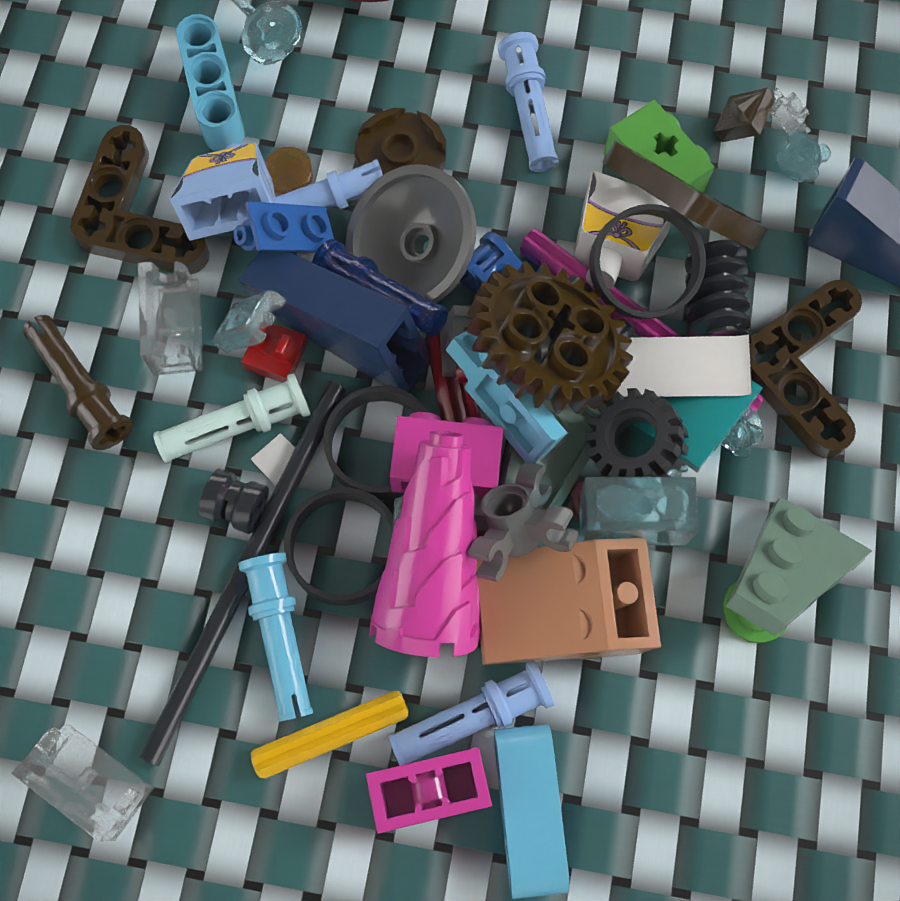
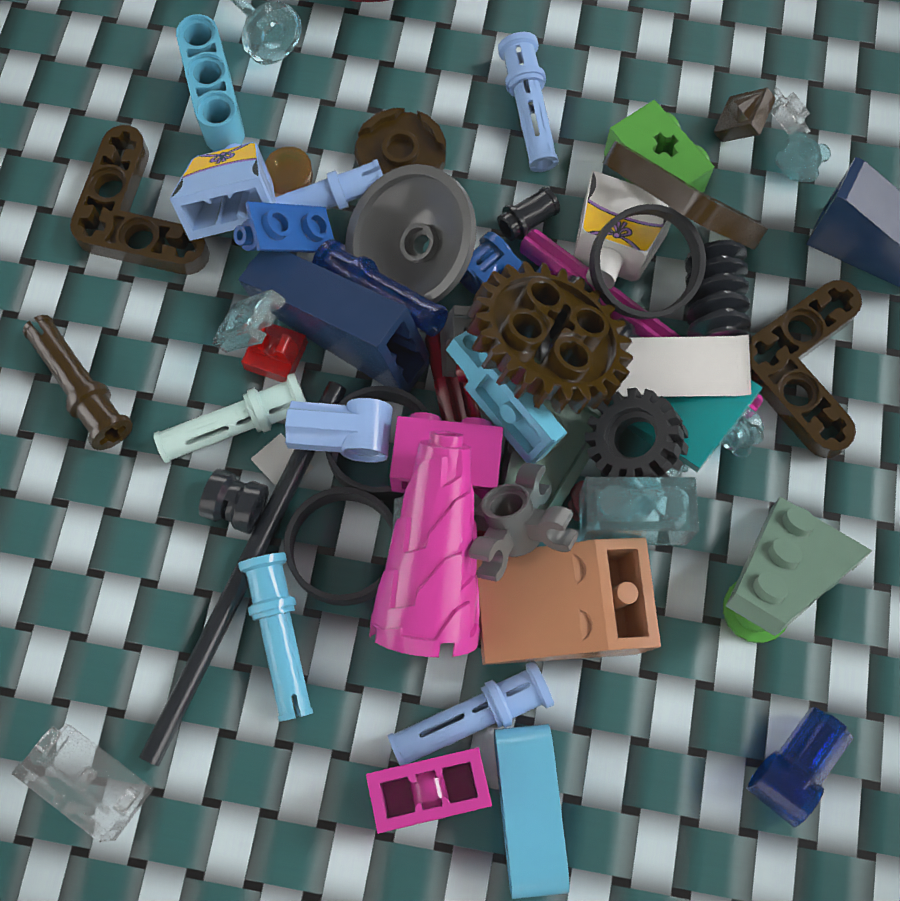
clear hinge [138,262,203,376] -> none
yellow axle [251,691,408,778] -> none
none -> light blue piece [285,398,393,463]
none -> black pin [497,187,560,241]
none -> clear blue piece [747,707,854,827]

